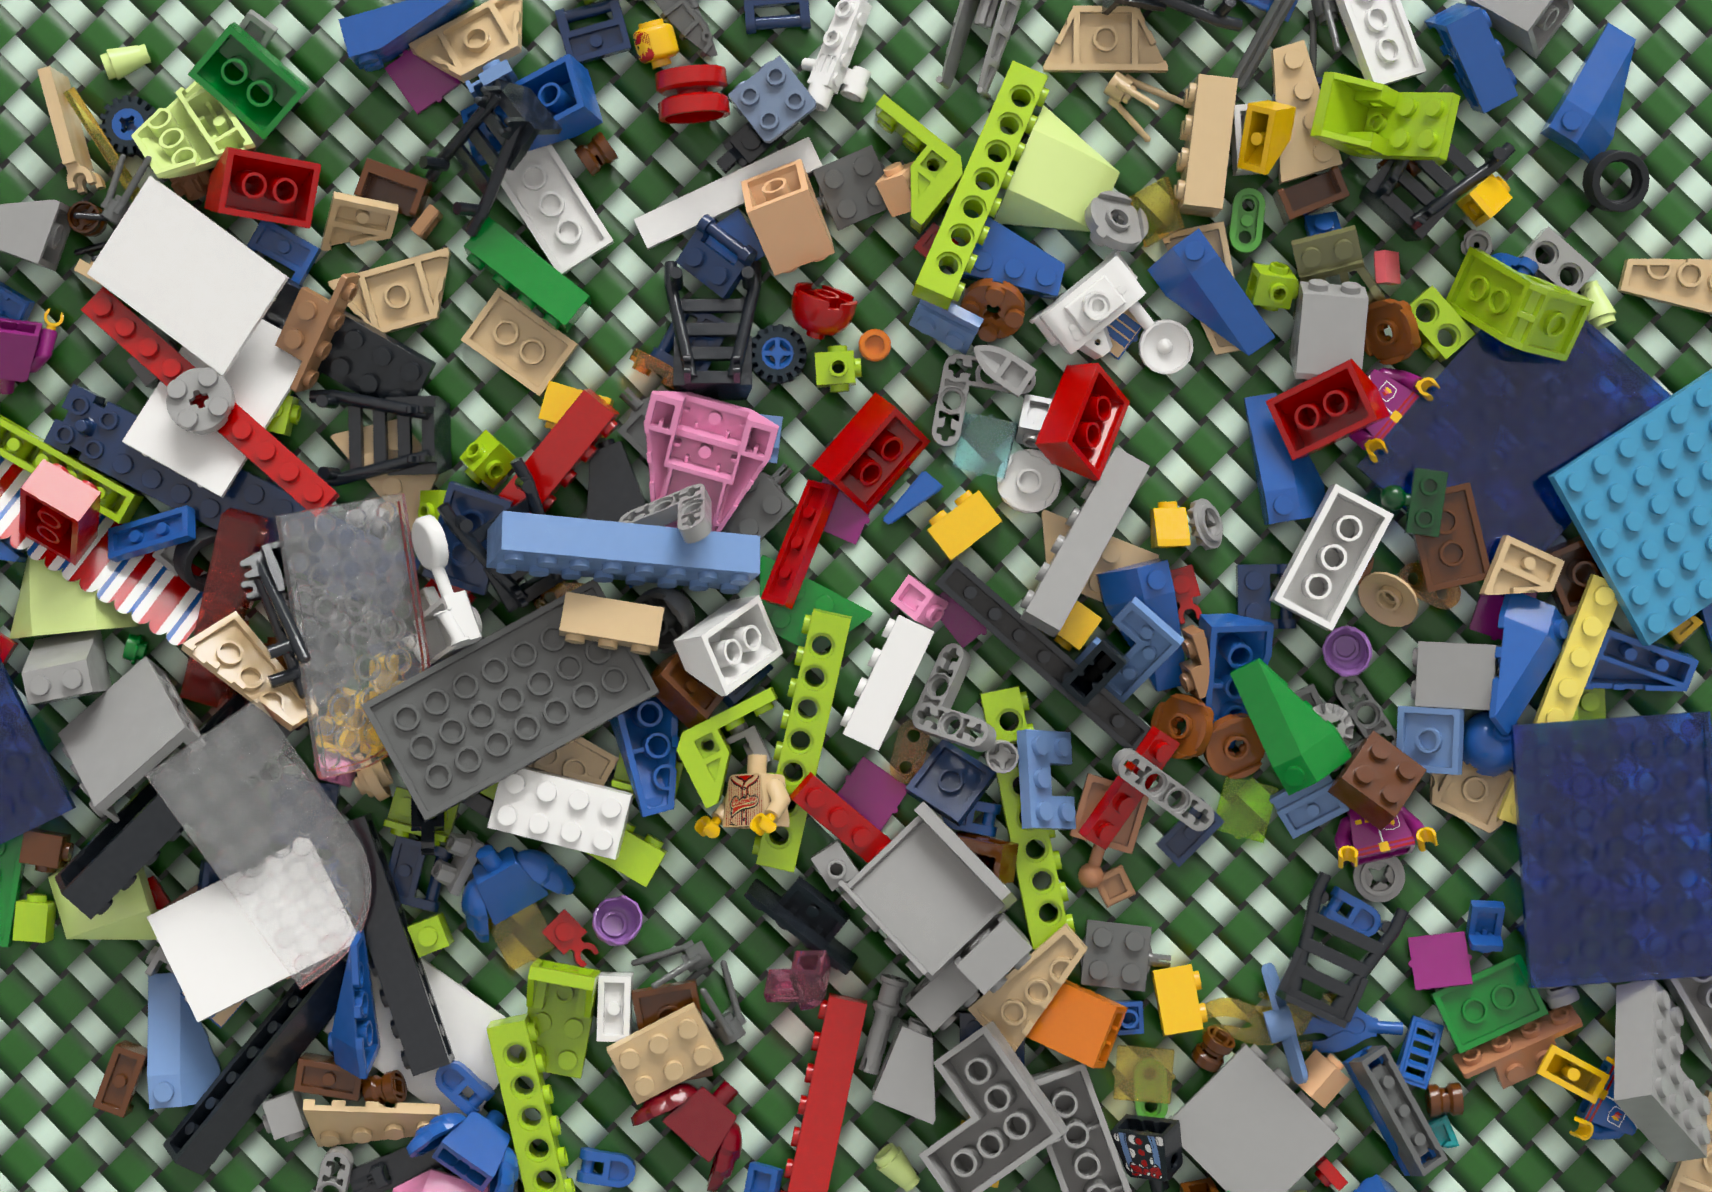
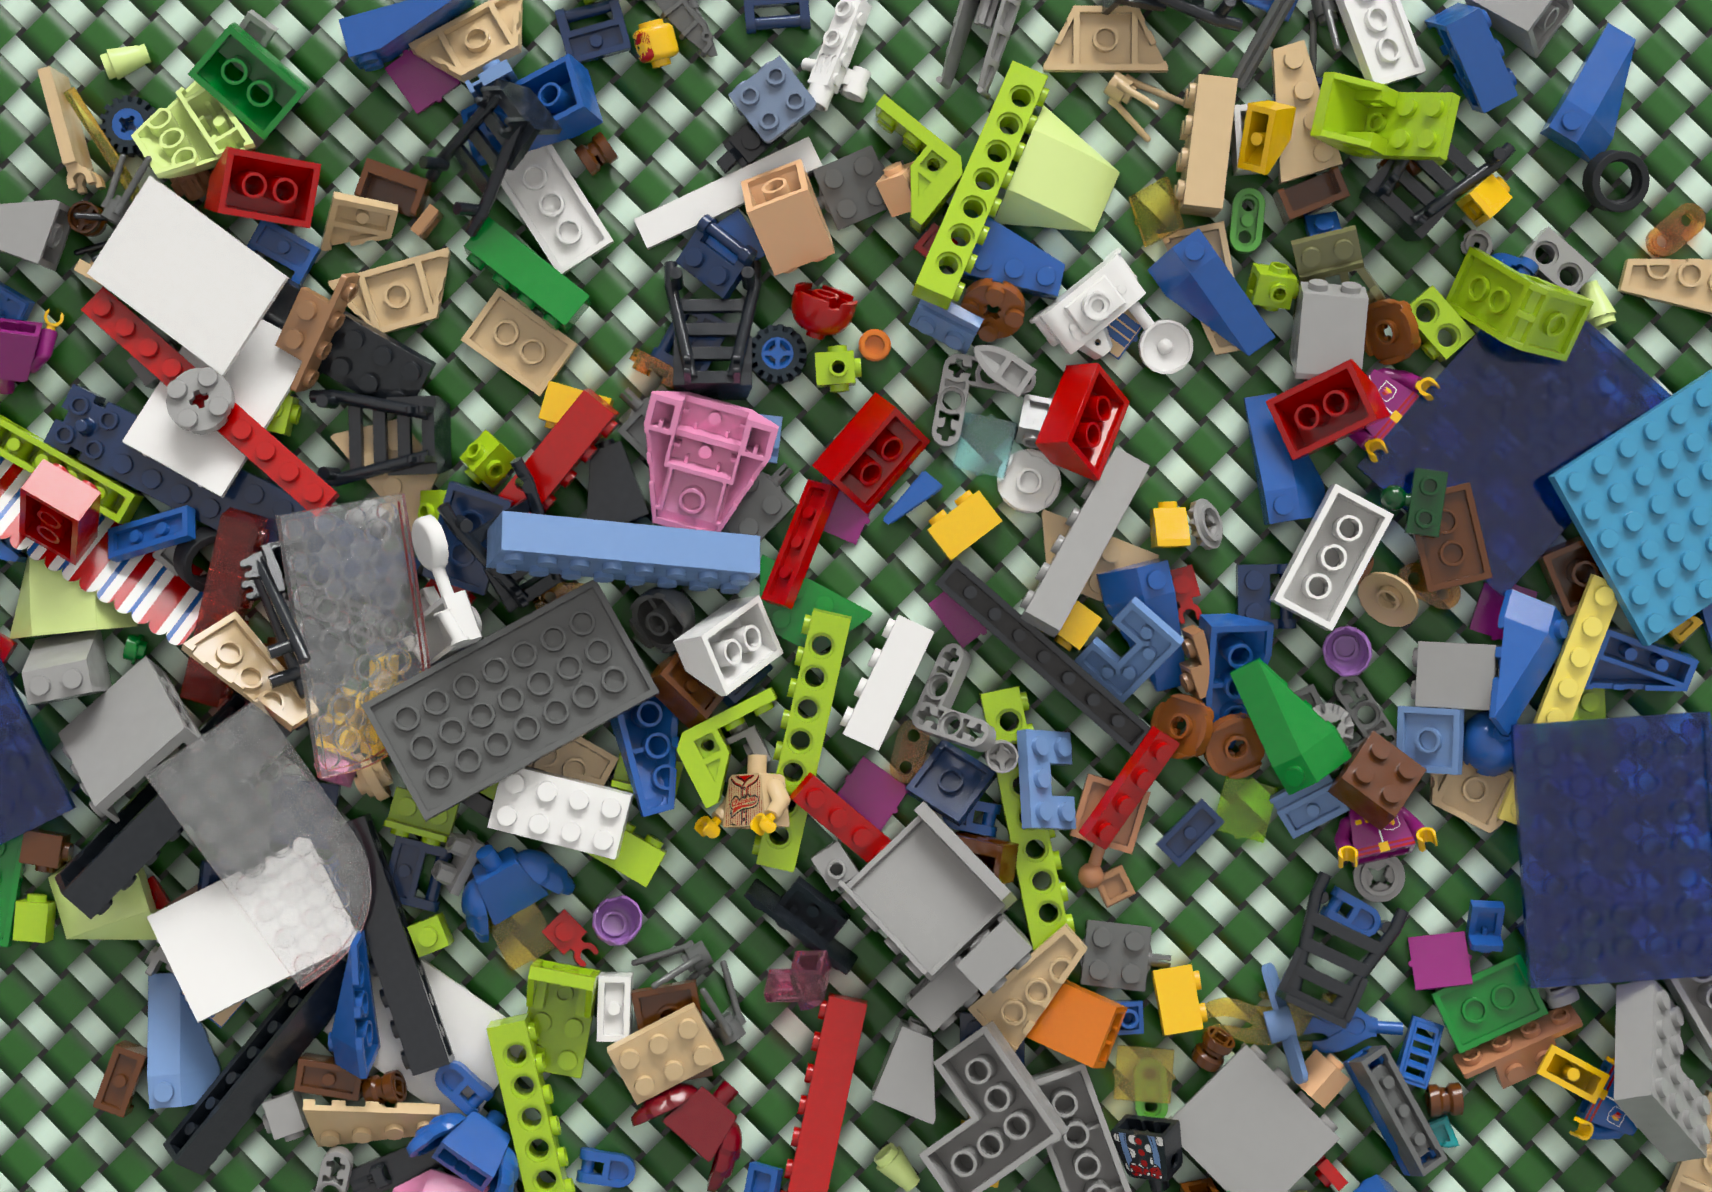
black plate [411,796,444,855] -> none
tan brick [559,591,664,655] -> none
light grey beam [618,483,712,544] -> none
red wheel [655,64,730,124] -> none
light grey pin [858,974,909,1075] -> none
bright pink bracket [890,574,949,628] -> none
black slope [1061,638,1130,707] -> none
light grey plate [1085,191,1149,252] -> none
light grey beam [1112,748,1215,831] -> none
coral tile [1374,250,1401,286] -> none
tan wing [1479,535,1565,596] -> none
none -> clear orange plate [1645,203,1706,258]

